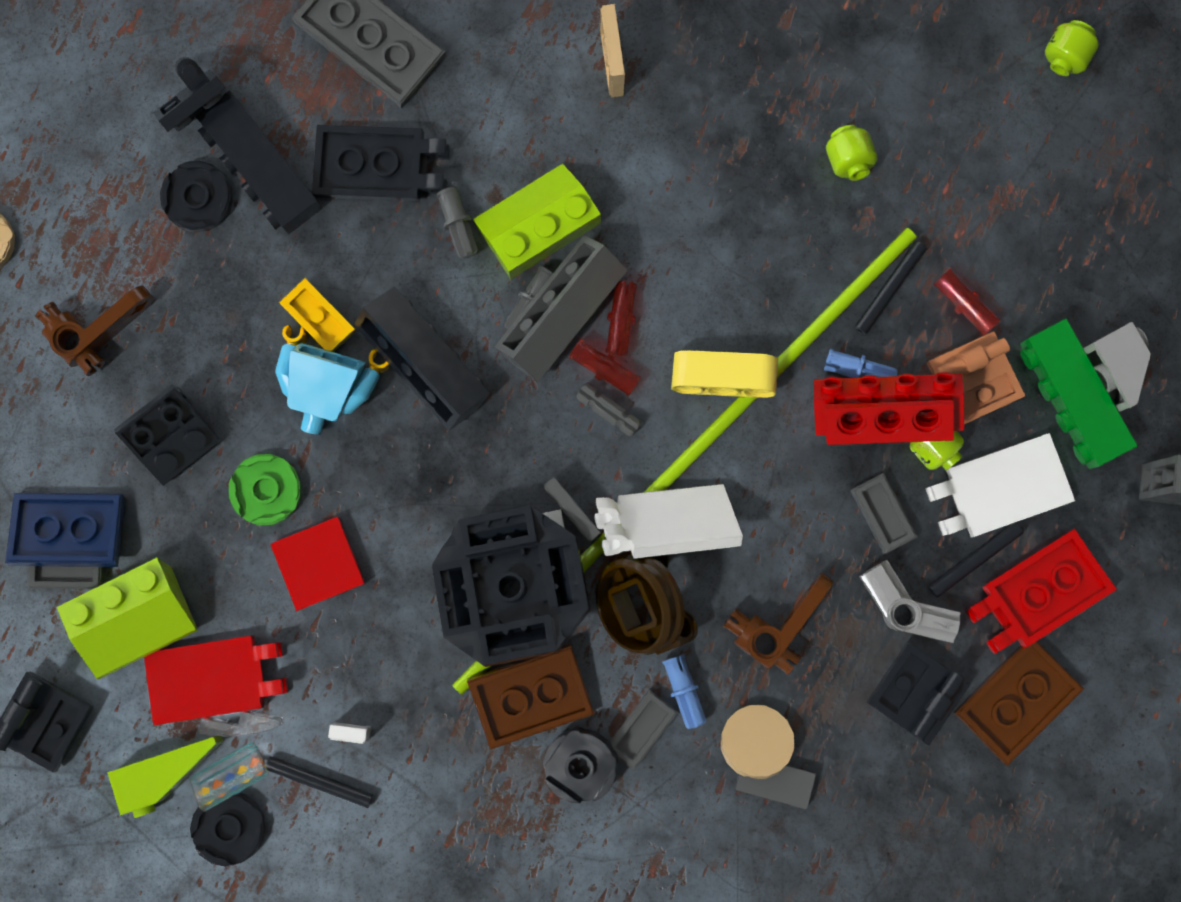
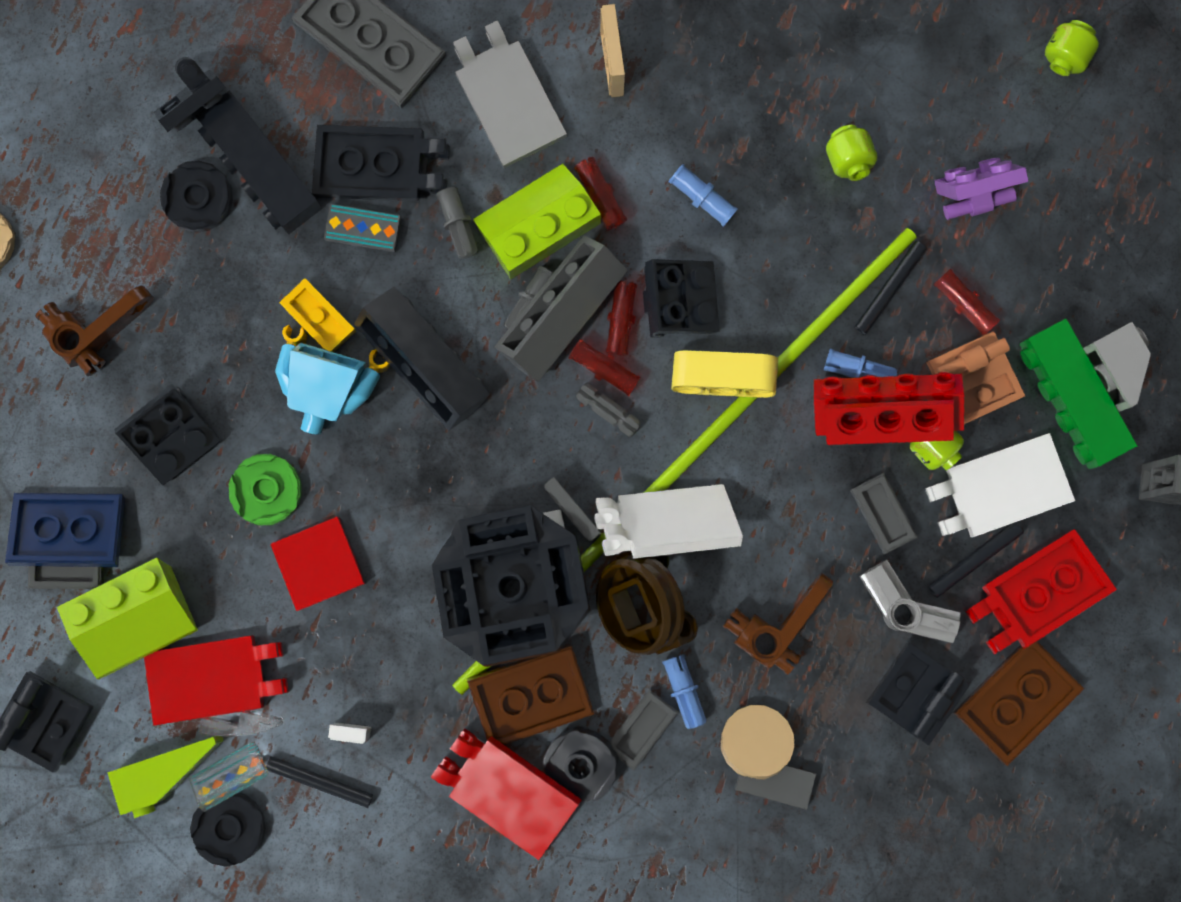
none -> dark grey tile [324,204,402,252]
none -> tile [431,728,581,860]
none -> light grey tile [453,20,567,168]
none -> clear red pin [574,157,627,230]
none -> black plate [643,259,720,338]
none -> medium blue pin [668,164,738,227]
none -> medium lavender plate [934,158,1028,220]

